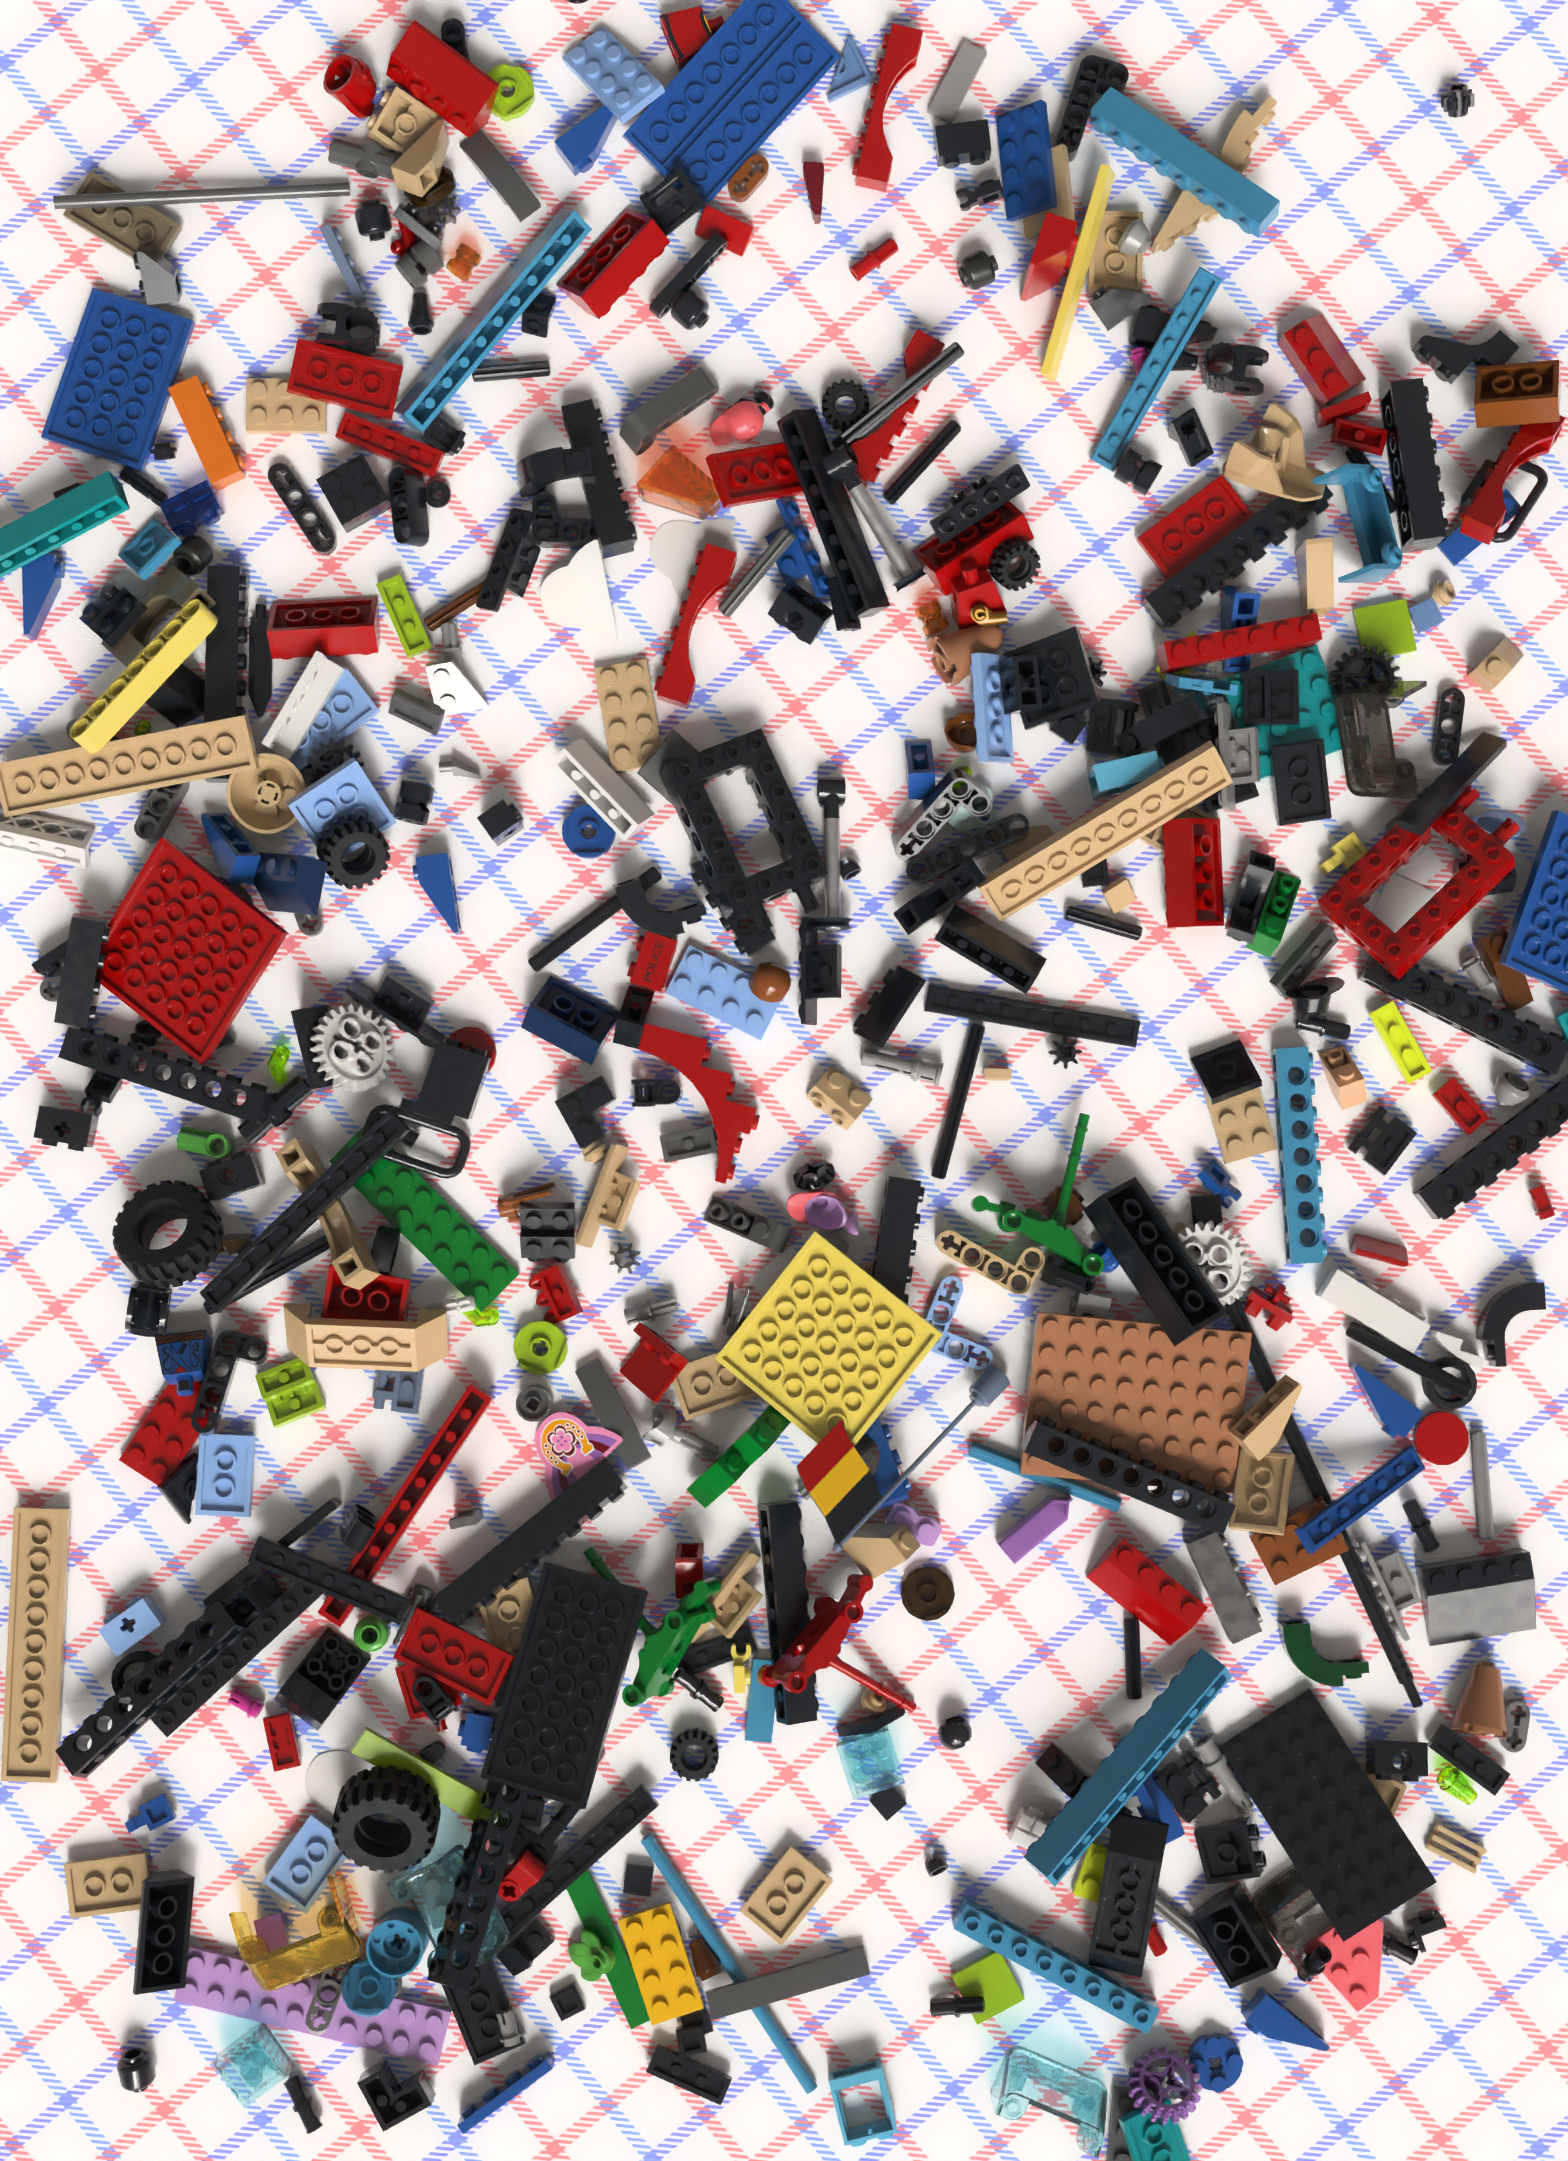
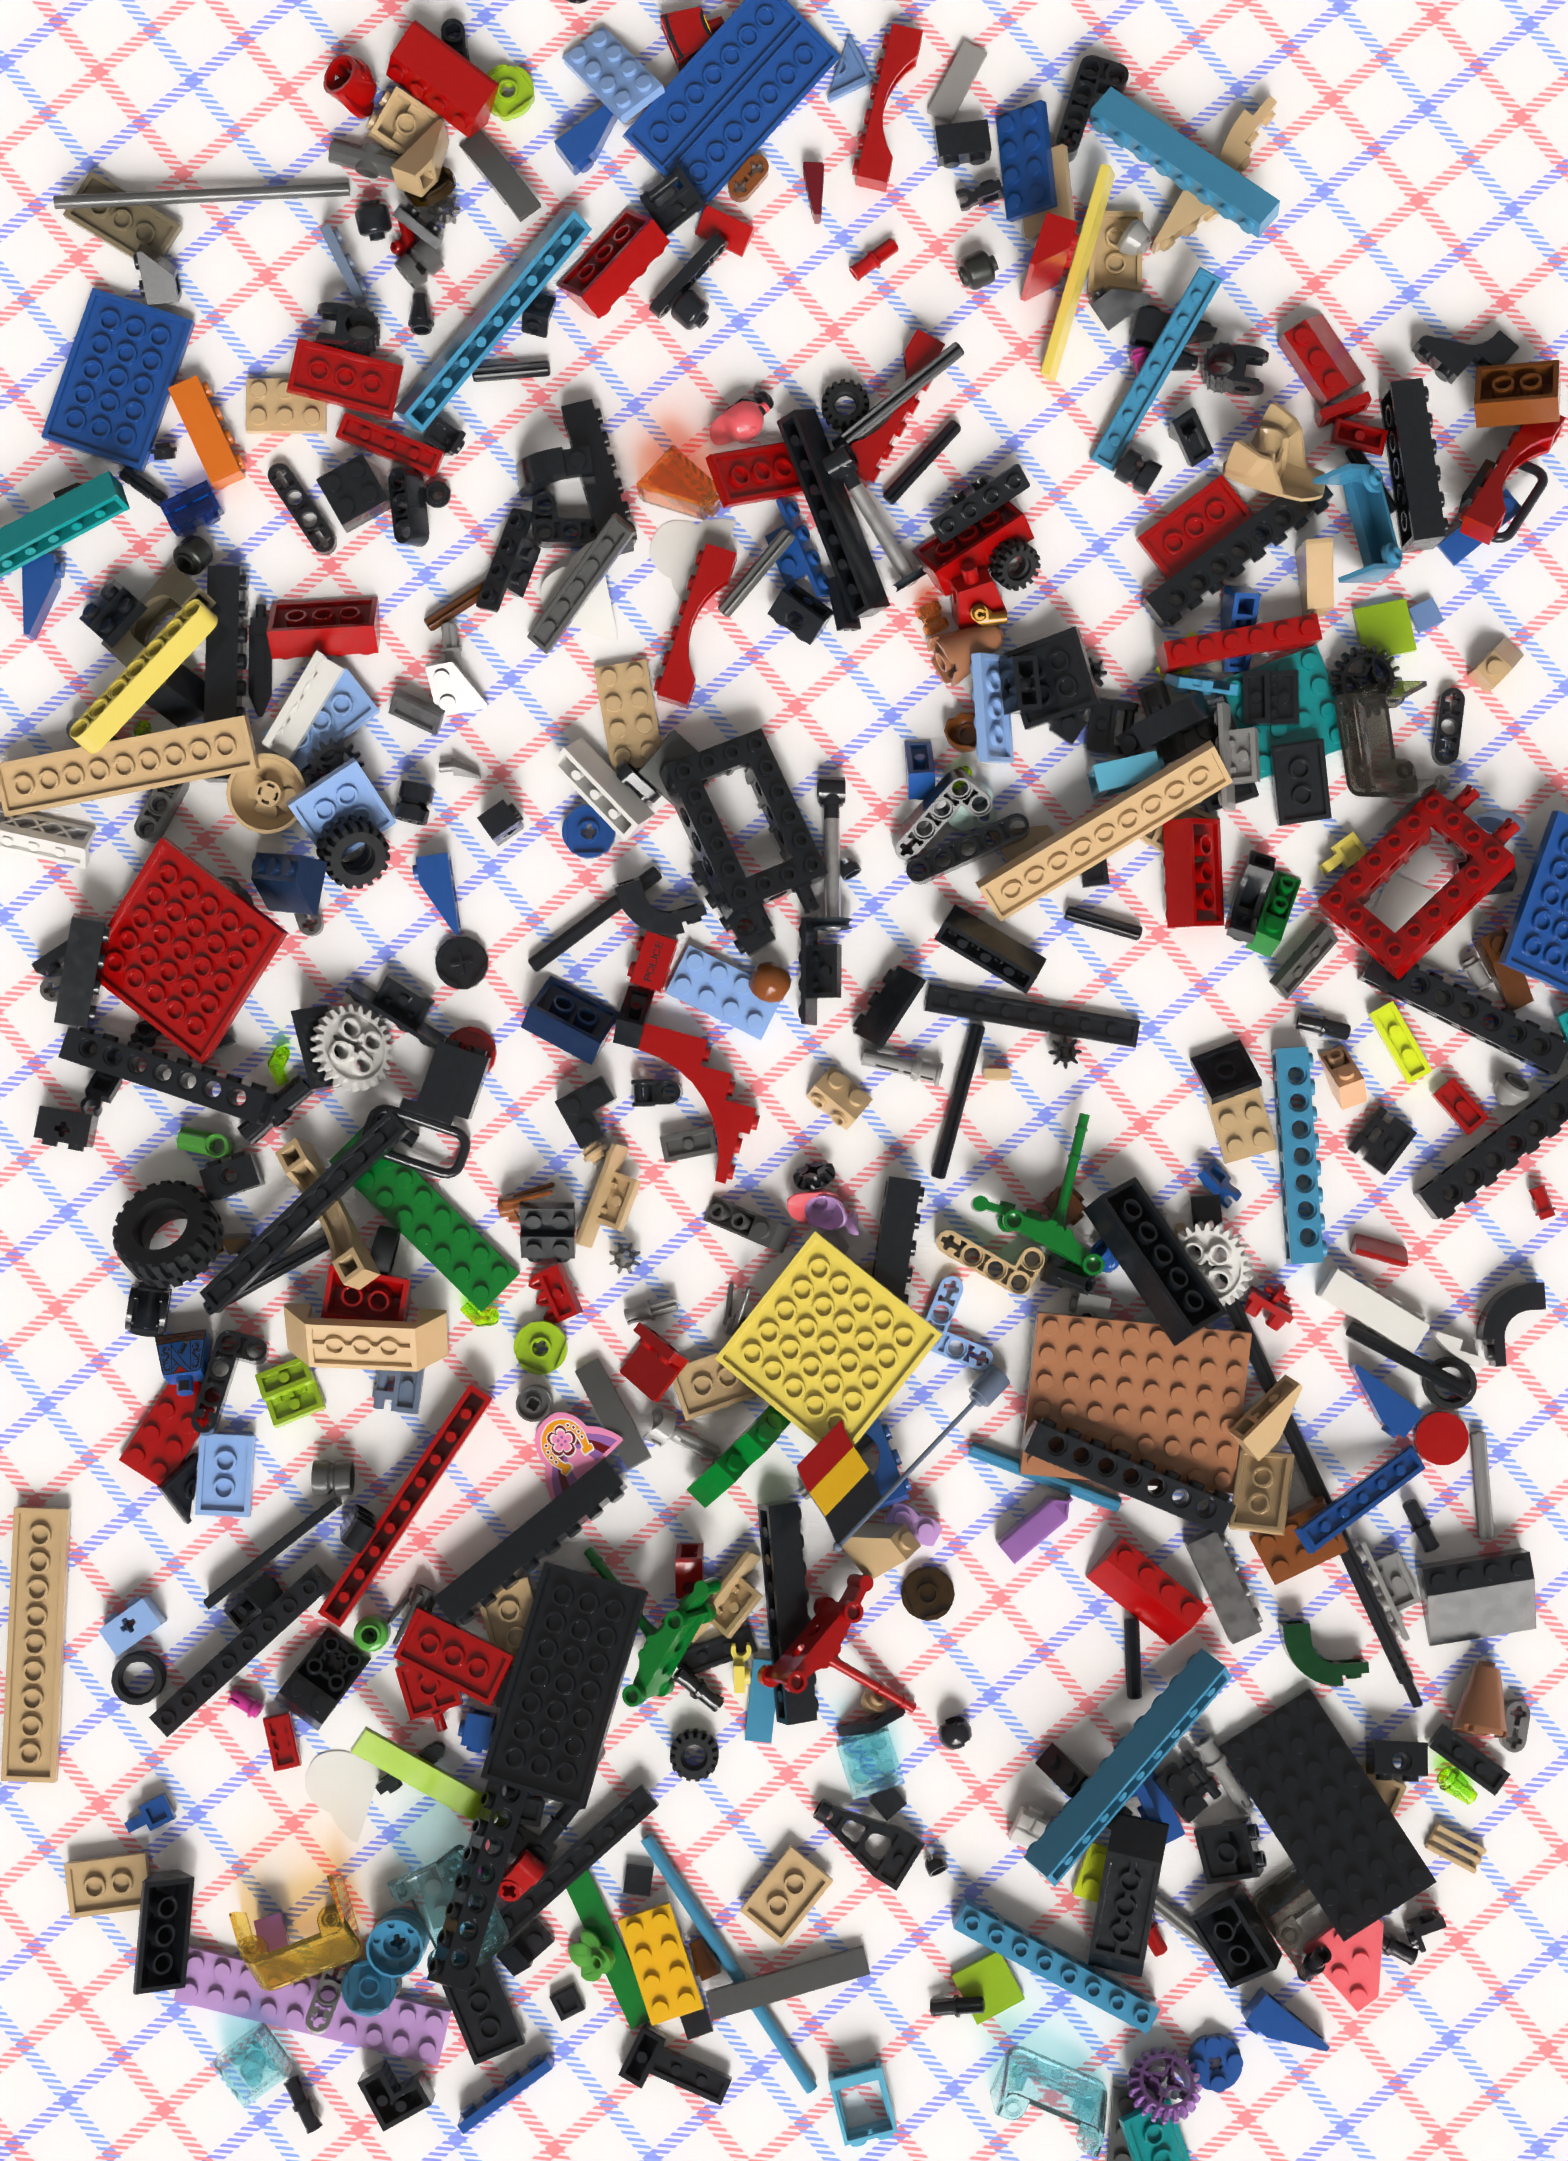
black brick [55,1600,248,1778] -> none
black head [117,2048,156,2093] -> none
dark azure tile [118,517,182,581] -> none
blue slope [201,813,261,885] -> none
black tile [248,1535,411,1625] -> none
light blue plate [262,1813,346,1914] -> none
black tyre [331,1766,441,1873] -> none
lime plate [376,574,433,659] -> none
black piece [412,1672,460,1727] -> none
white axle [426,1296,476,1315] -> none
clear orange wheel [446,243,482,282] -> none
flat silver tile [448,1508,483,1530] -> none
light grey pin [496,2008,522,2047] -> none
dark grey beam [619,367,719,456] -> none
black tile [675,2022,708,2058] -> none
black arch [893,857,986,935] -> none
tan tile [1101,876,1137,914] -> none
black piece [1285,977,1345,1020] -> none
black tile [1397,732,1507,836] -> none
tan plate [1432,580,1456,606] -> none
black gear [1441,83,1475,118] -> none
none -> dark grey wheel [311,1460,355,1495]
none -> black tile [435,937,489,990]
none -> dark grey tile [527,513,637,654]
none -> black plate [616,759,662,803]
none -> black slope [618,2022,667,2089]
none -> black plate [812,1798,925,1891]

